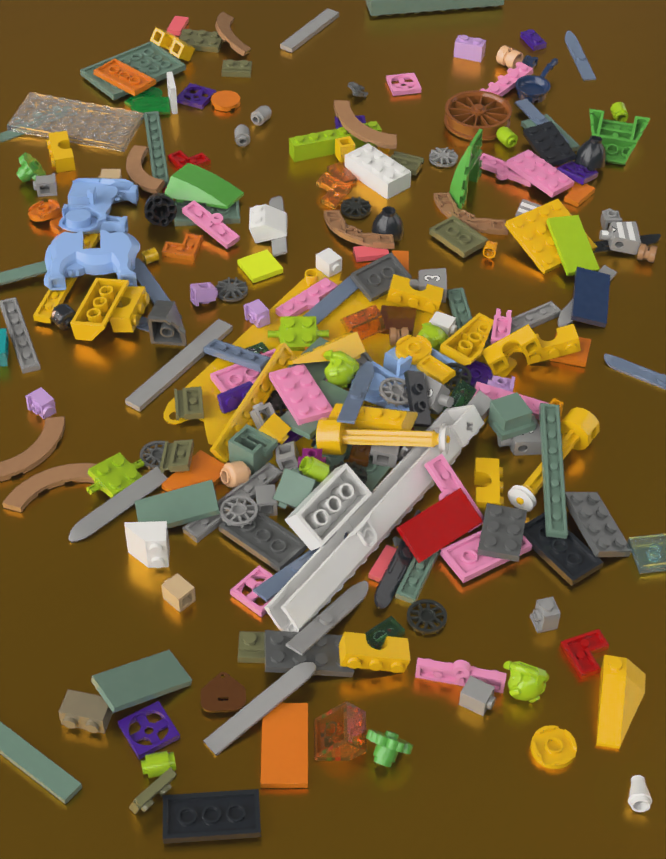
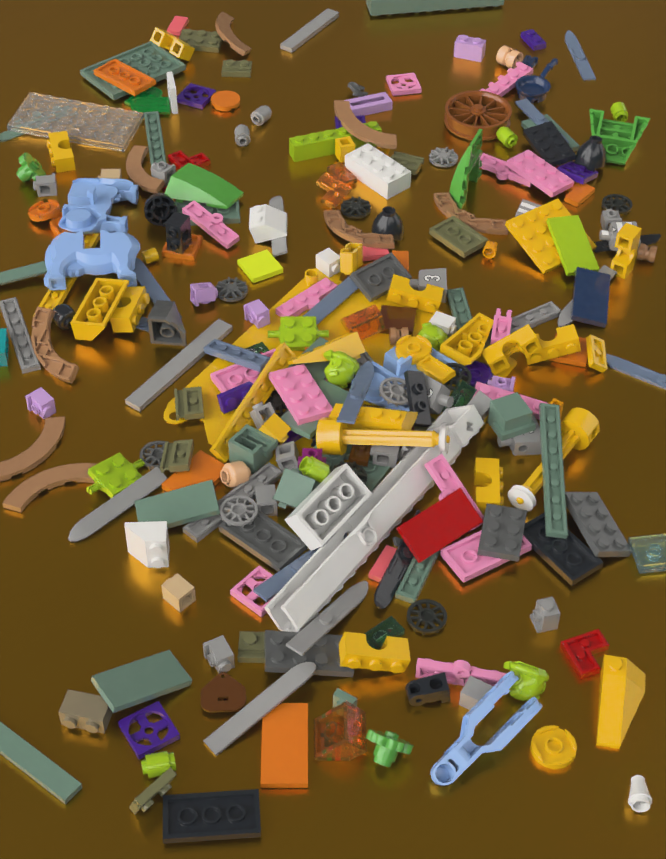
none -> medium nougat tile [31,307,79,384]
none -> light grey brick [151,161,176,186]
none -> black brick [165,212,192,254]
none -> light grey brick [203,635,235,674]
none -> sand green plate [333,688,357,717]
none -> yellow brick [340,242,363,275]
none -> lavender hinge [344,92,393,116]
none -> black leg [405,672,450,706]
none -> light blue piece [430,671,543,786]
none -> yellow plate [586,334,608,373]
none -> pearl dark grey wheel [602,194,632,215]
none -> yellow arch [610,223,642,279]

